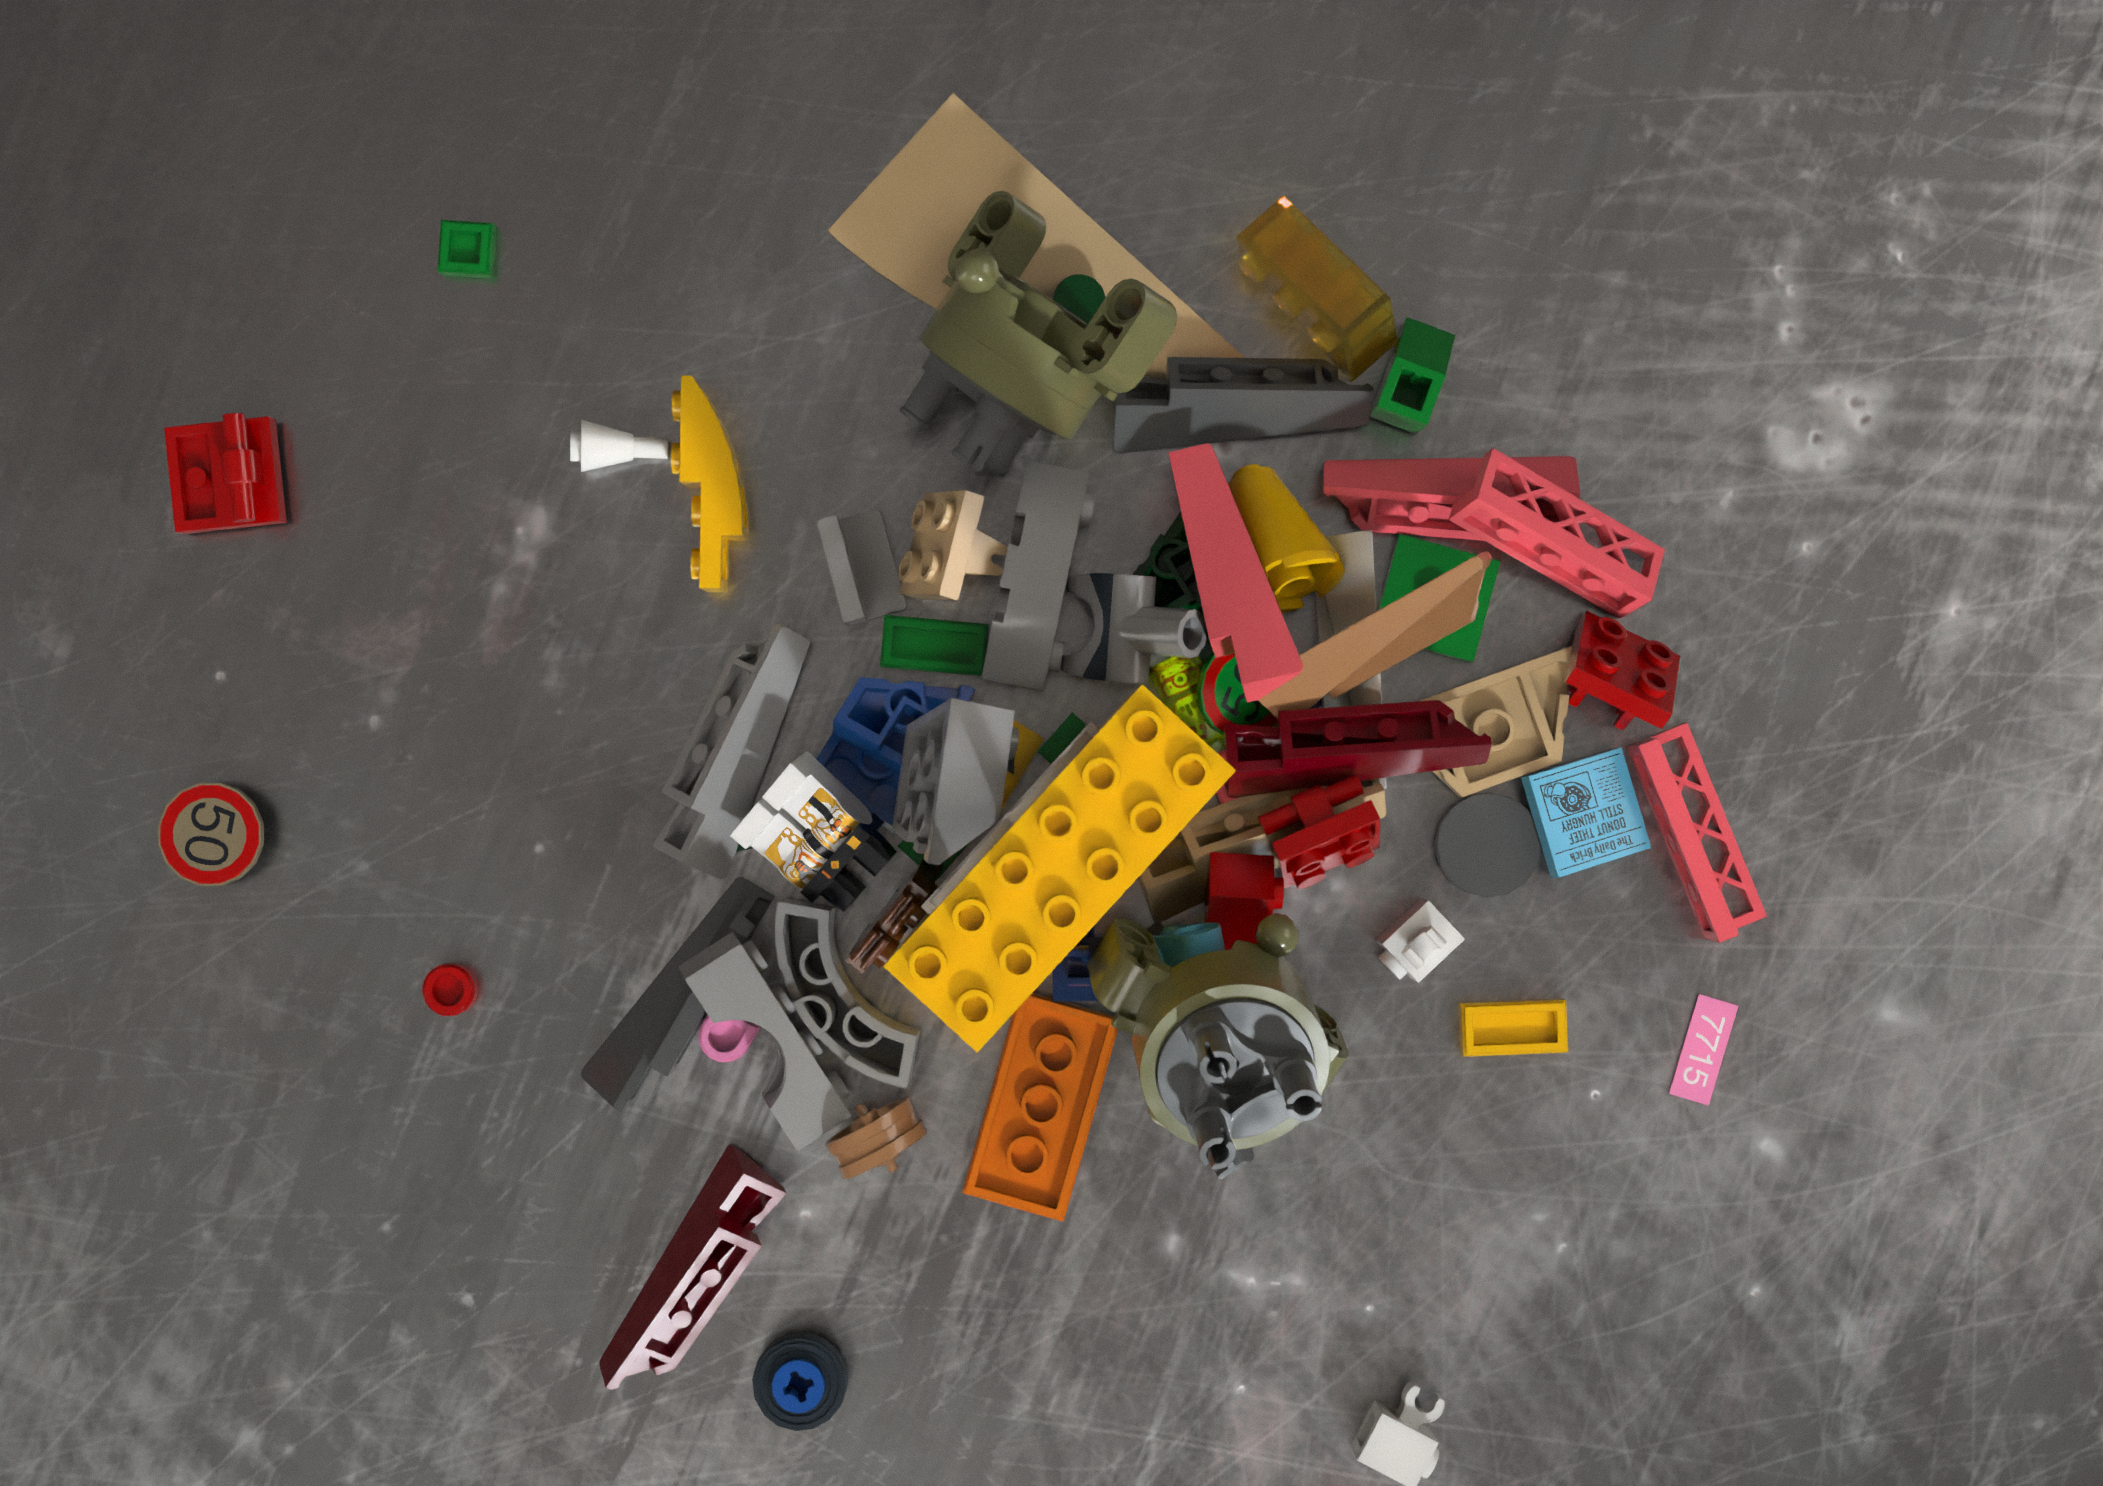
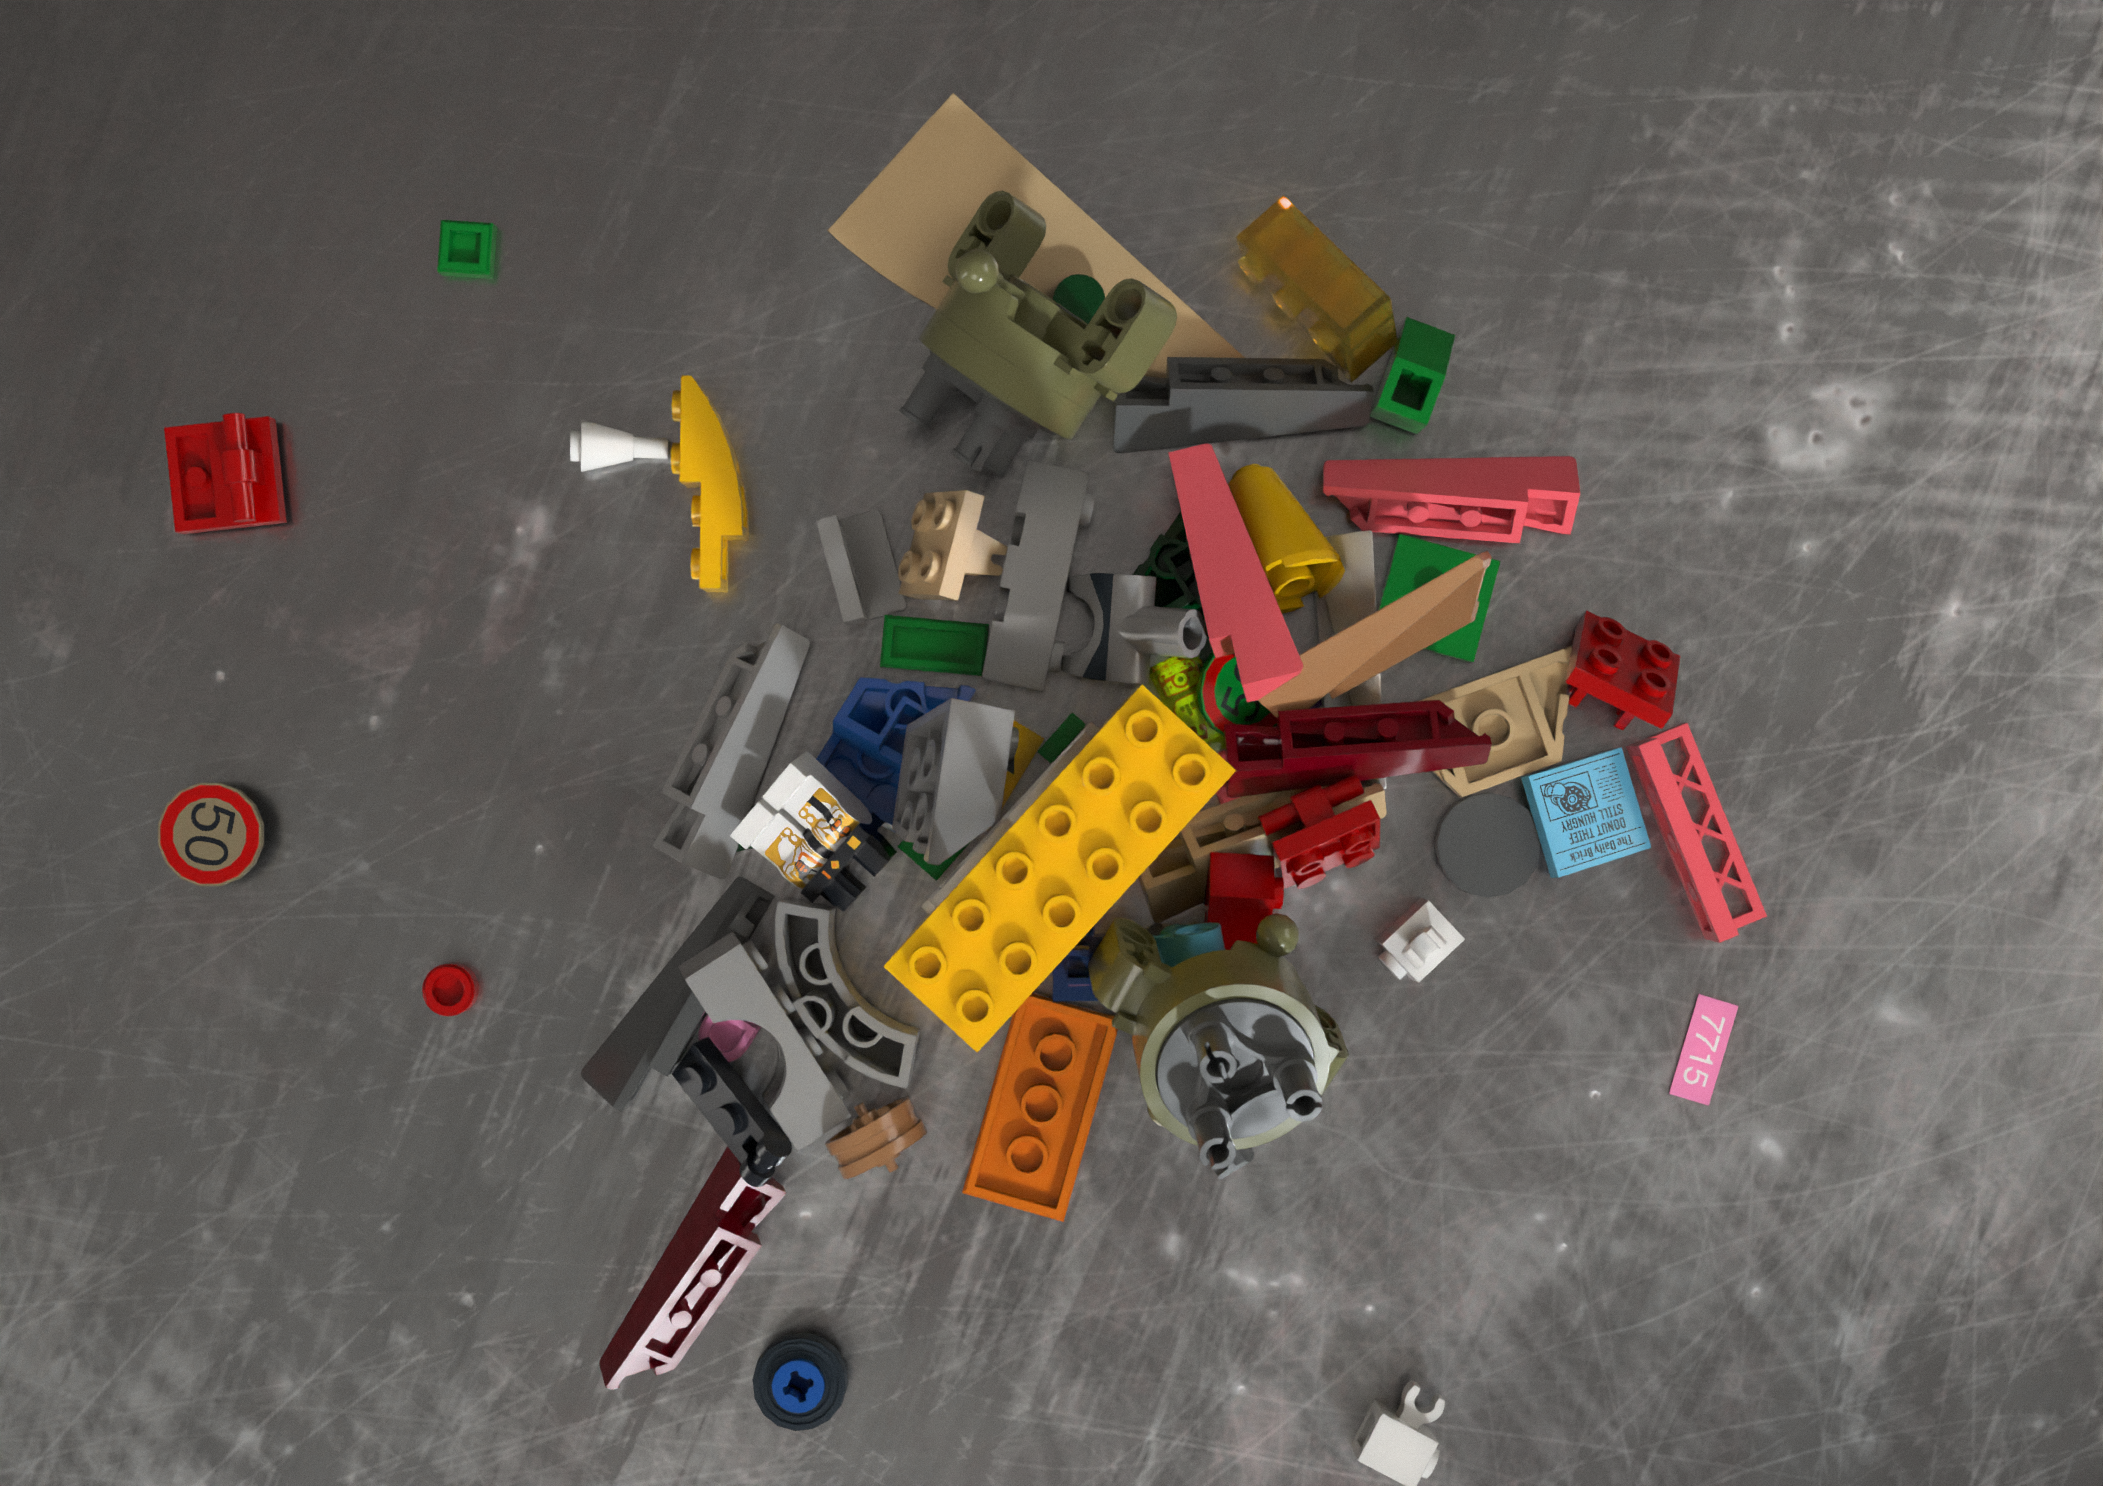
reddish brown plate [845,858,943,974] -> none
coral fence [1448,448,1665,619] -> none
yellow tile [1458,998,1568,1057] -> none
none -> black plate [672,1037,792,1187]

